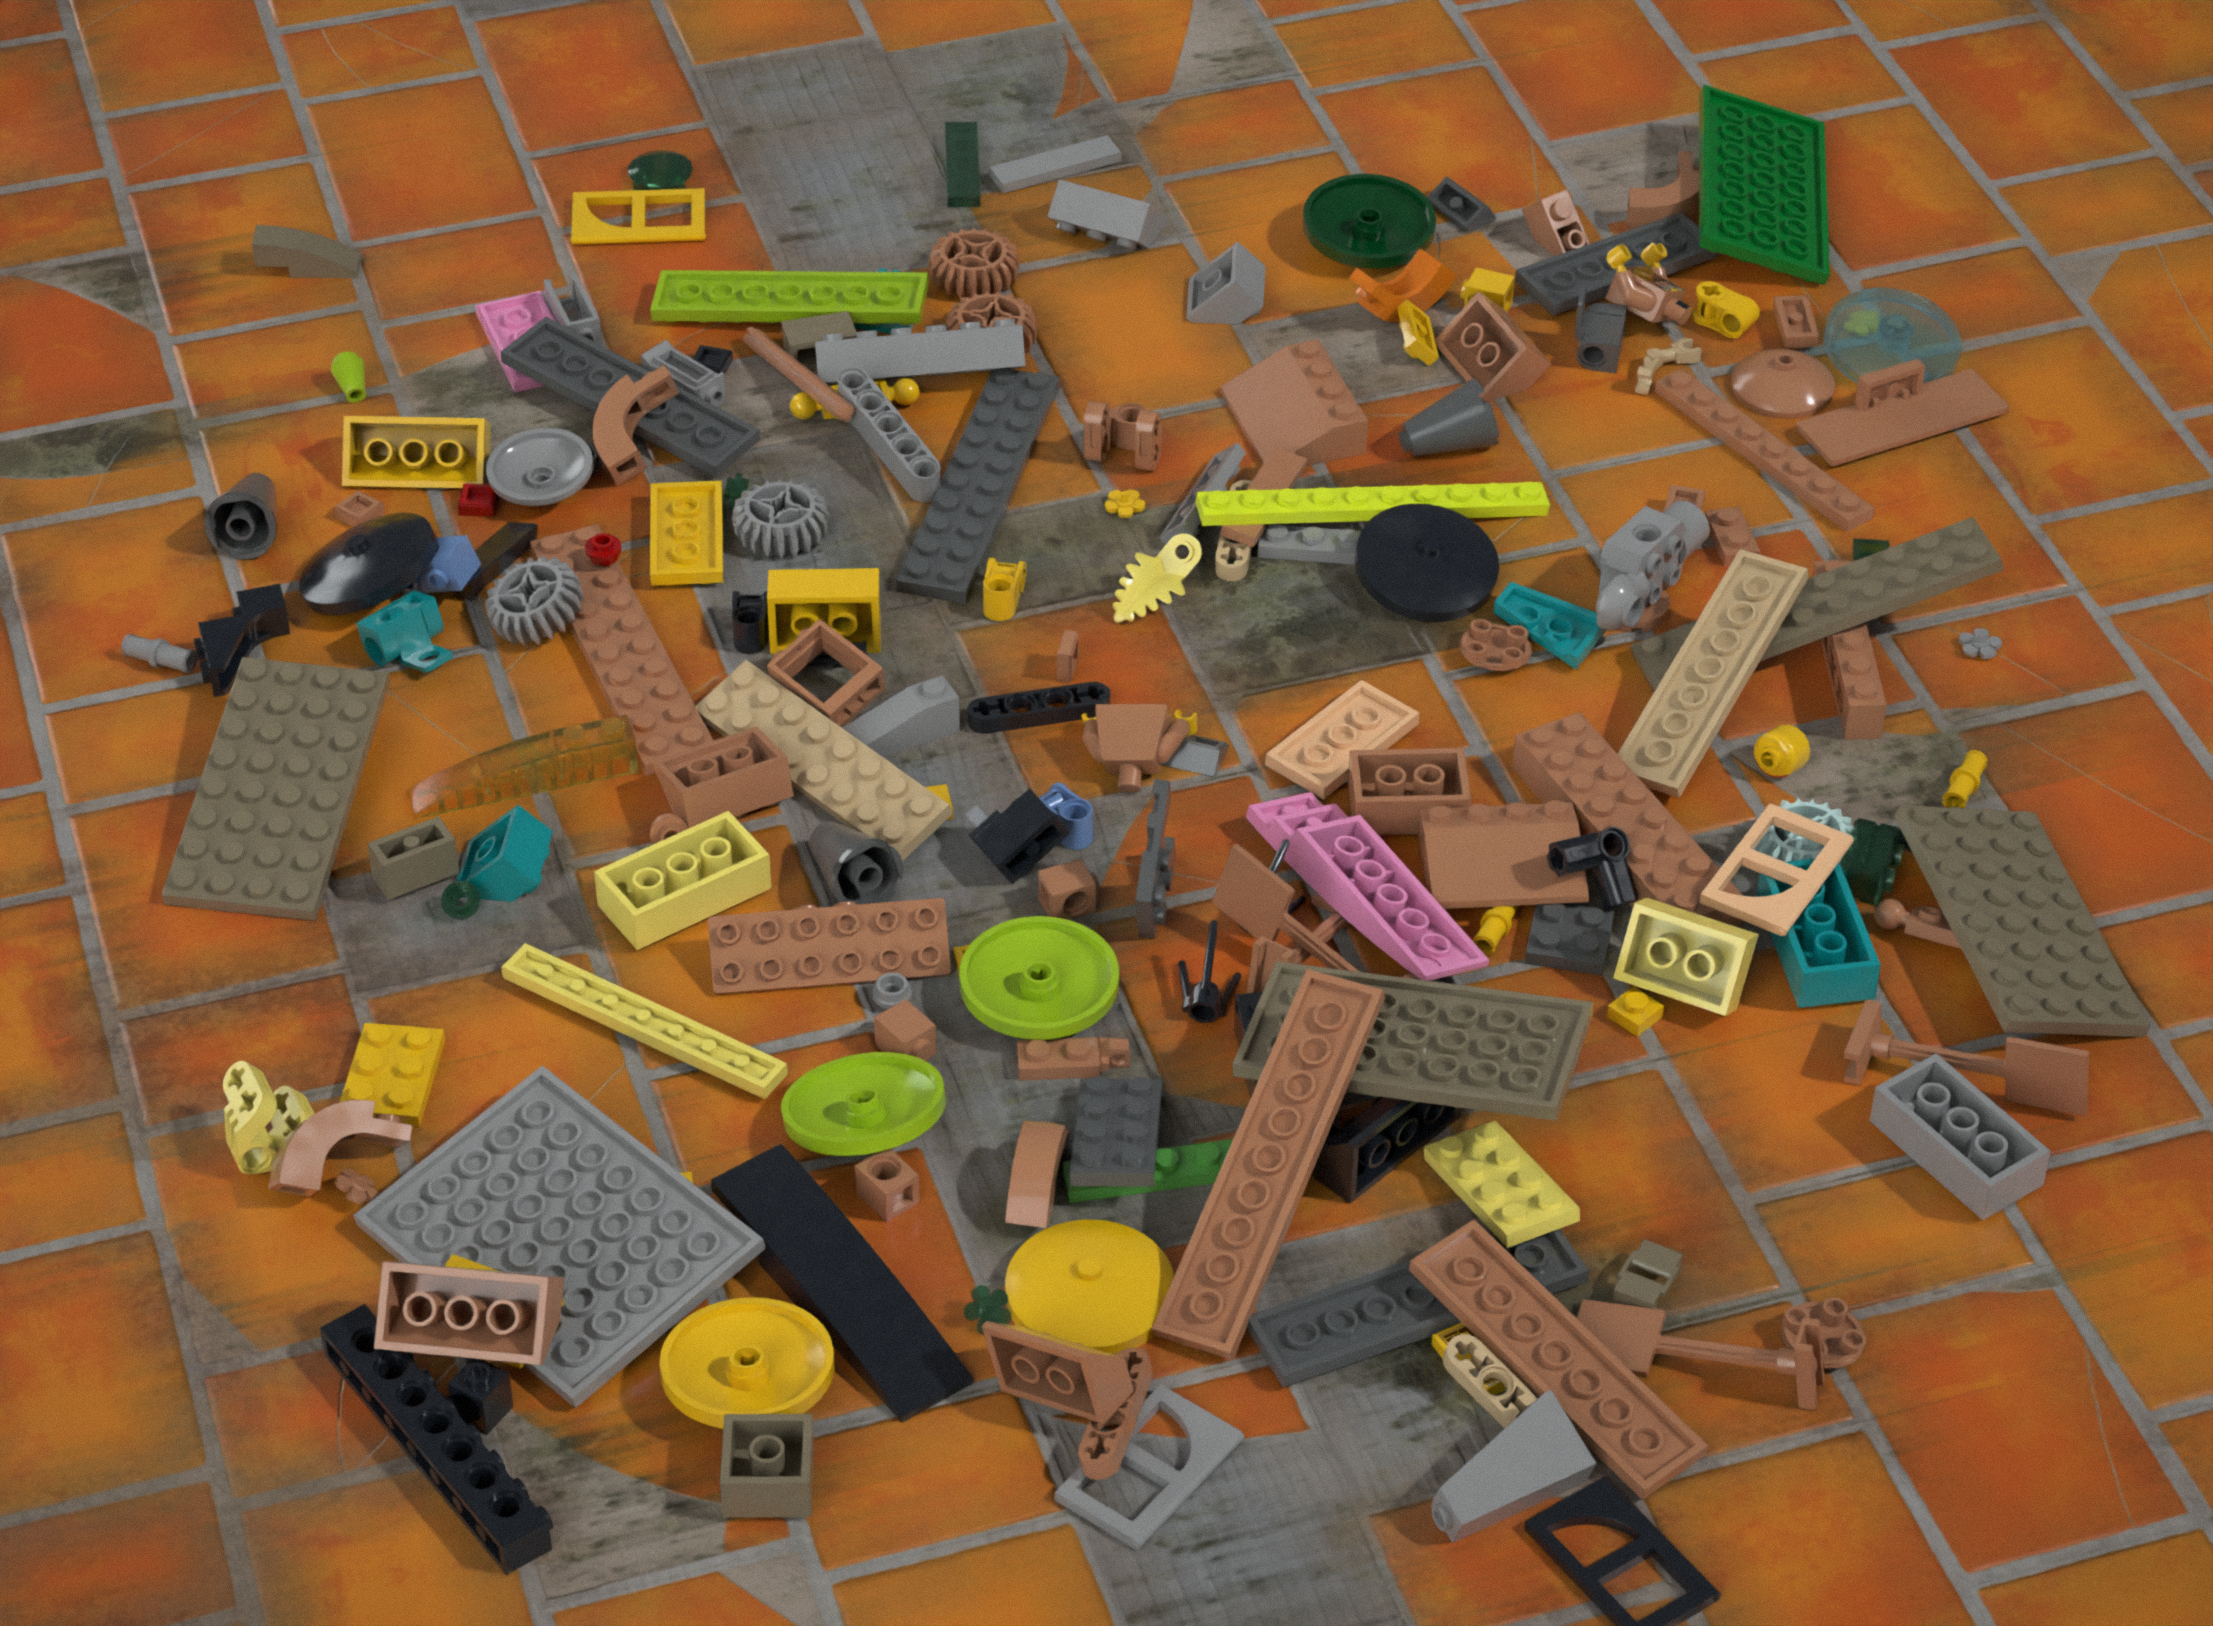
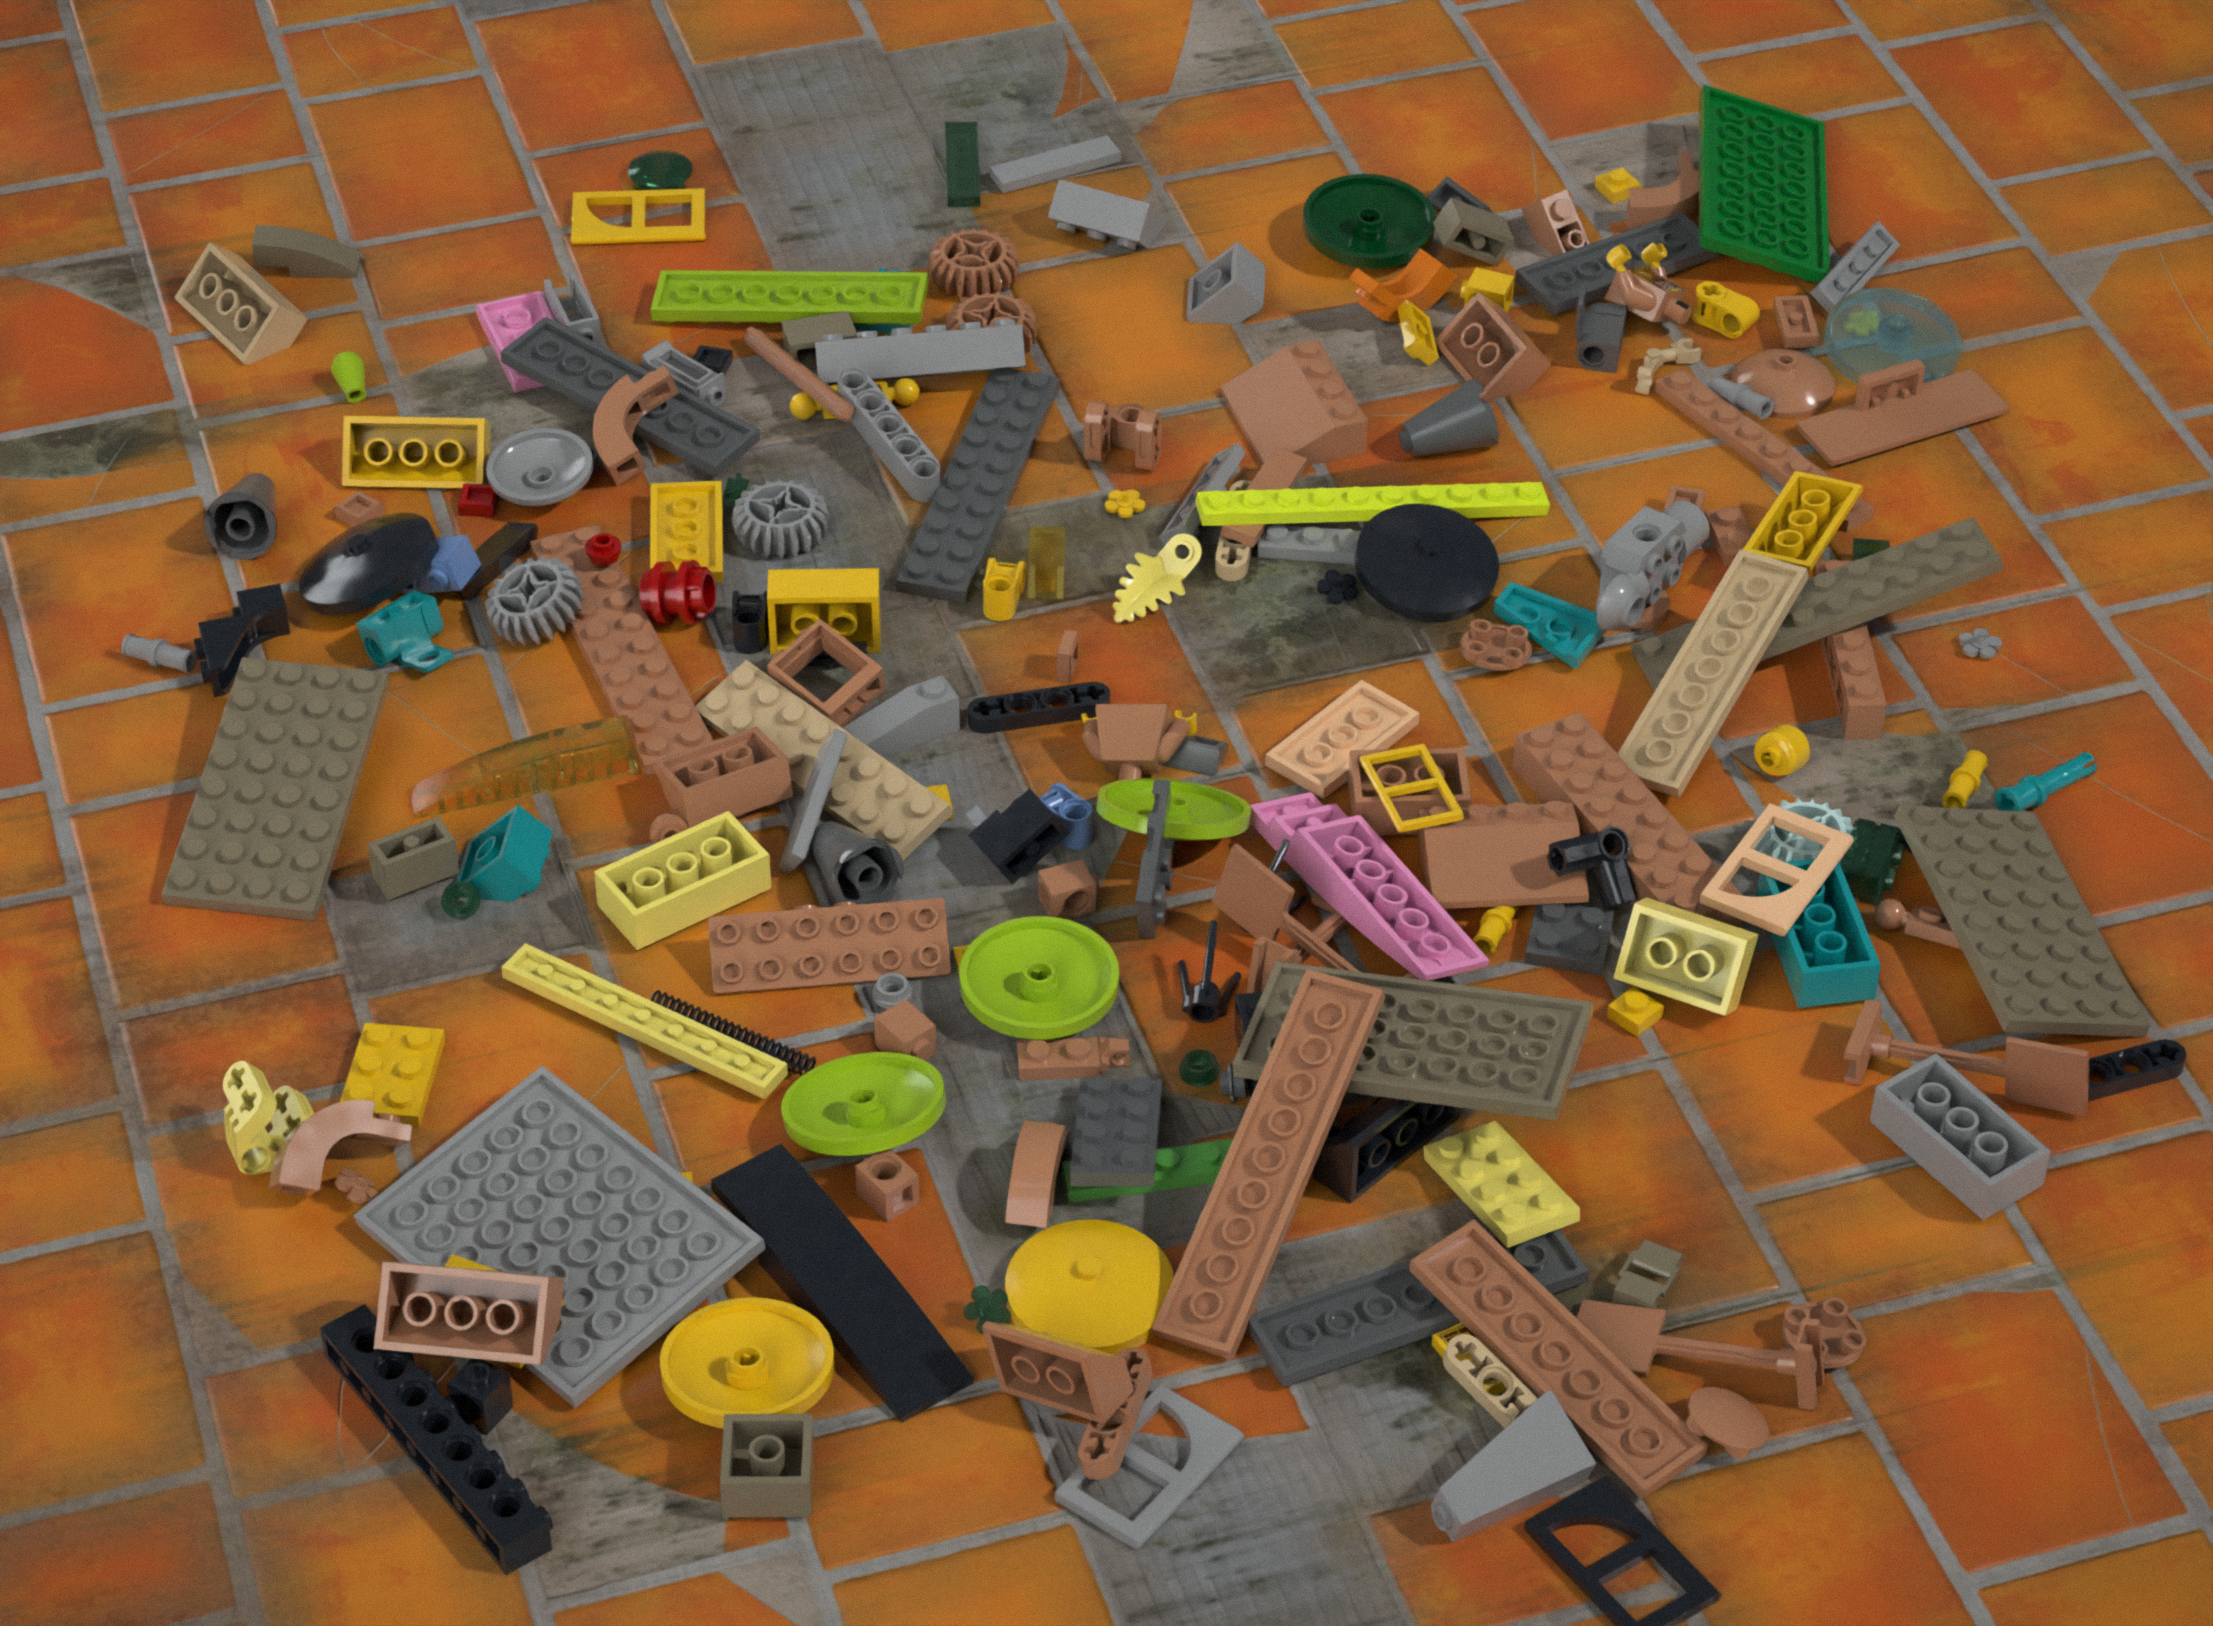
none -> tan slope [174,242,308,365]
none -> red piece [639,560,716,625]
none -> black piece [650,989,816,1077]
none -> light grey tile [778,728,847,874]
none -> clear yellow slope [1027,526,1066,600]
none -> lime dish [1096,778,1251,842]
none -> clear green plate [1179,1049,1220,1087]
none -> dark grey plate [1220,1063,1247,1103]
none -> black plant [1317,570,1358,604]
none -> yellow window [1359,744,1464,833]
none -> dark tan brick [1433,197,1515,266]
none -> yellow plate [1595,168,1641,204]
none -> nougat dish [1686,1386,1769,1459]
none -> light grey pin [1708,375,1774,419]
none -> yellow slope [1743,471,1863,573]
none -> light grey plate [1810,220,1901,317]
none -> teal pin [1995,752,2097,811]
none -> black beam [2088,1039,2186,1102]

